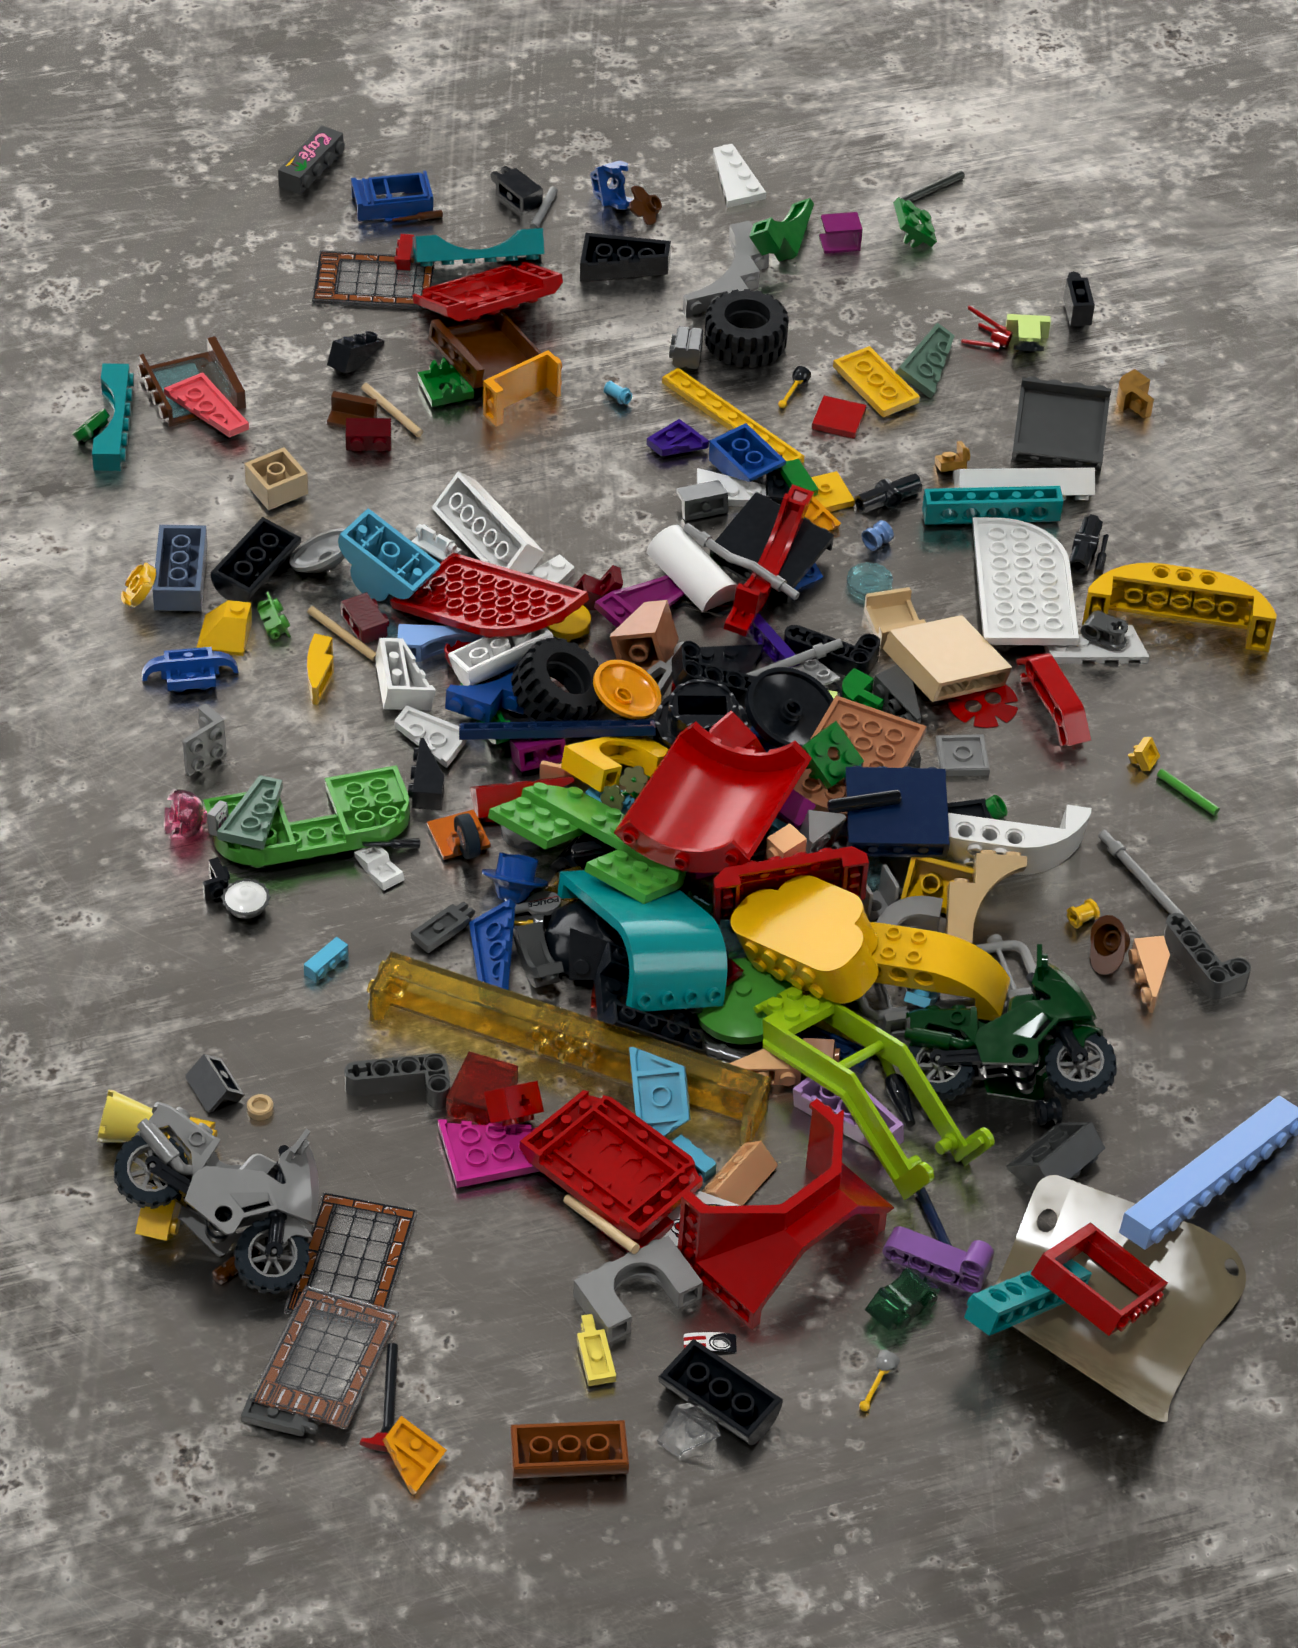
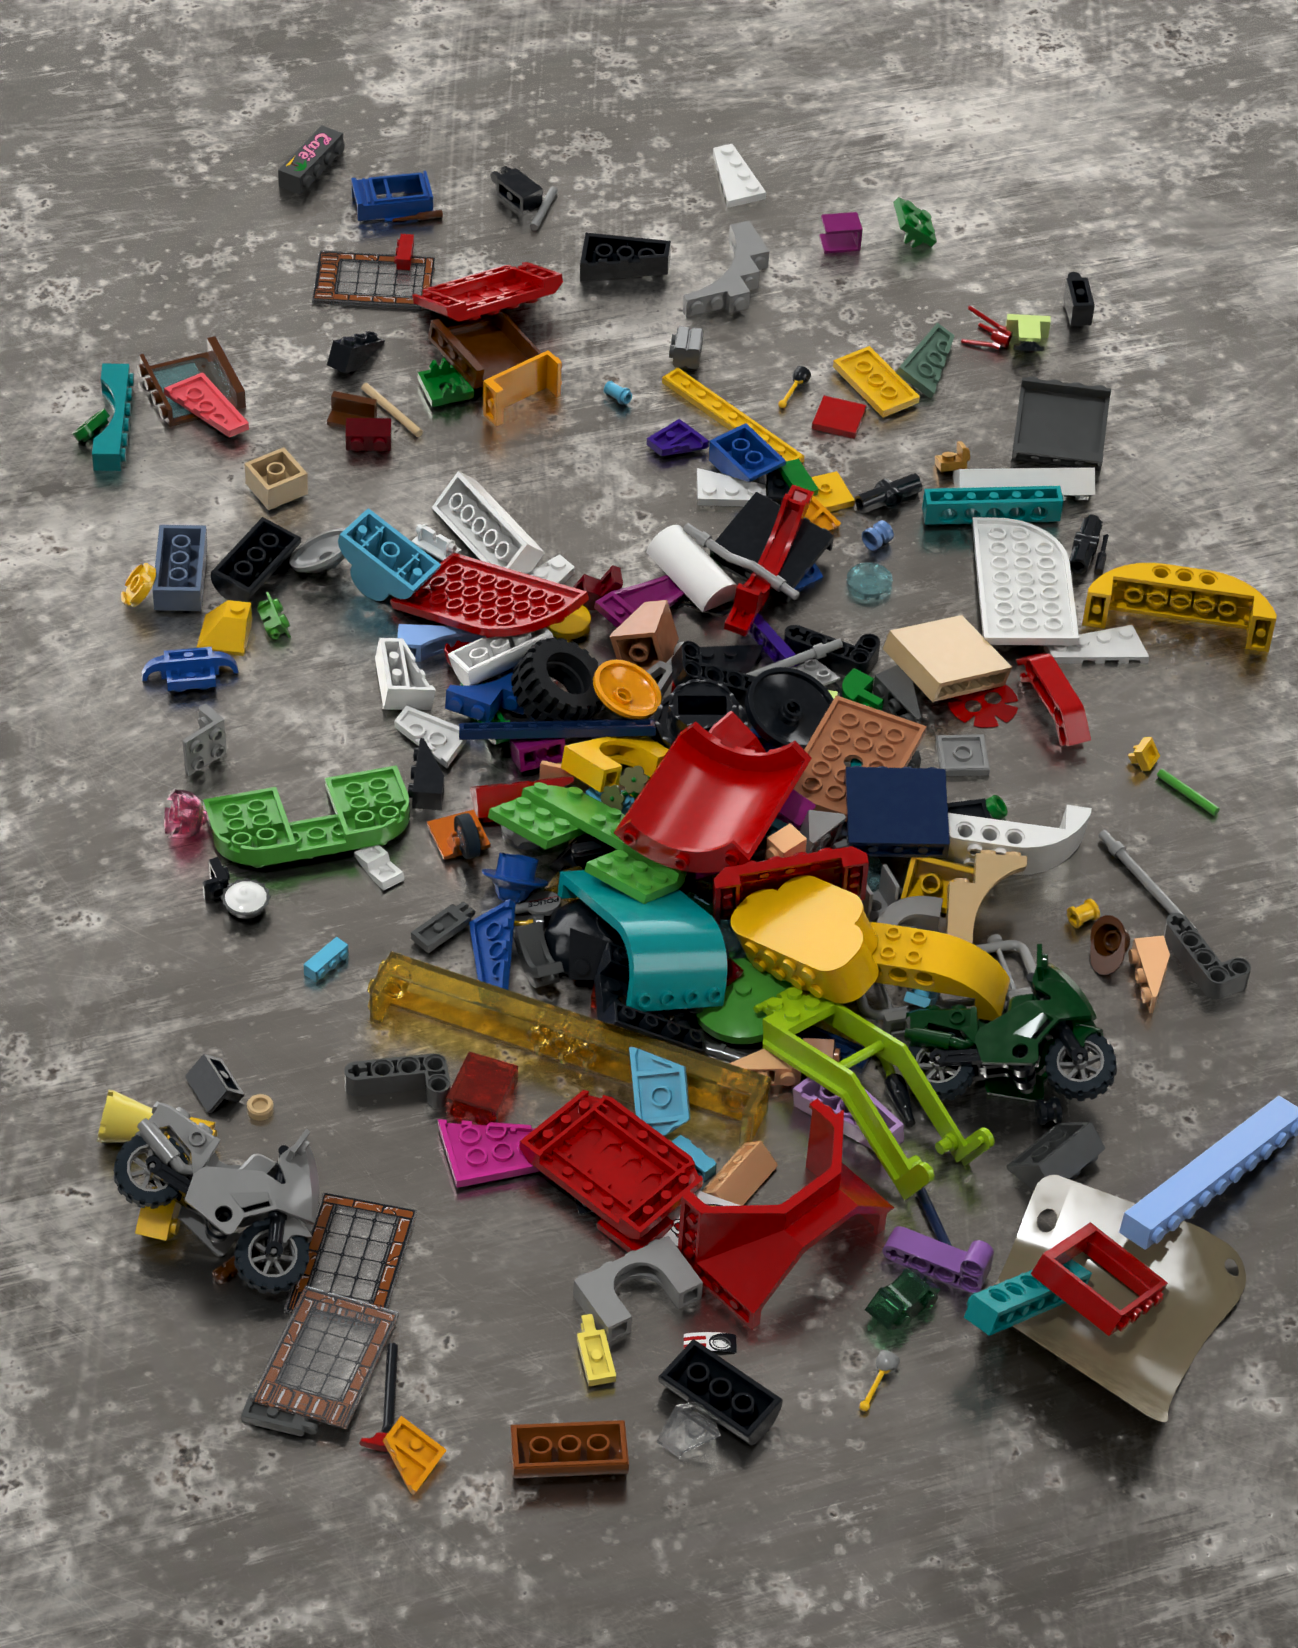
light grey tile [207,800,229,836] -> none
sand green wing [217,775,283,850] -> none
tan bar [307,606,376,662] -> none
yellow slope [307,633,334,705] -> none
dark red brick [341,592,389,644] -> none
black piece [362,838,420,849] -> none
teal arch [412,228,545,267] -> none
red brick [484,1081,544,1126] -> none
tan bar [563,1194,640,1254] -> none
blue piece [590,160,633,209] -> none
reddish brown plate [629,186,662,225] -> none
dark grey panel [676,480,728,521] -> none
black tyre [704,289,789,368] -> none
green arch [749,198,814,262] -> none
green piece [801,721,864,789] -> none
black axle [827,790,902,813] -> none
tan panel [864,587,926,649] -> none
pearl dark grey bar [902,171,965,202] -> none
dark grey piece [1080,610,1128,650] -> none
pearl gold brick [1116,369,1154,419] -> none

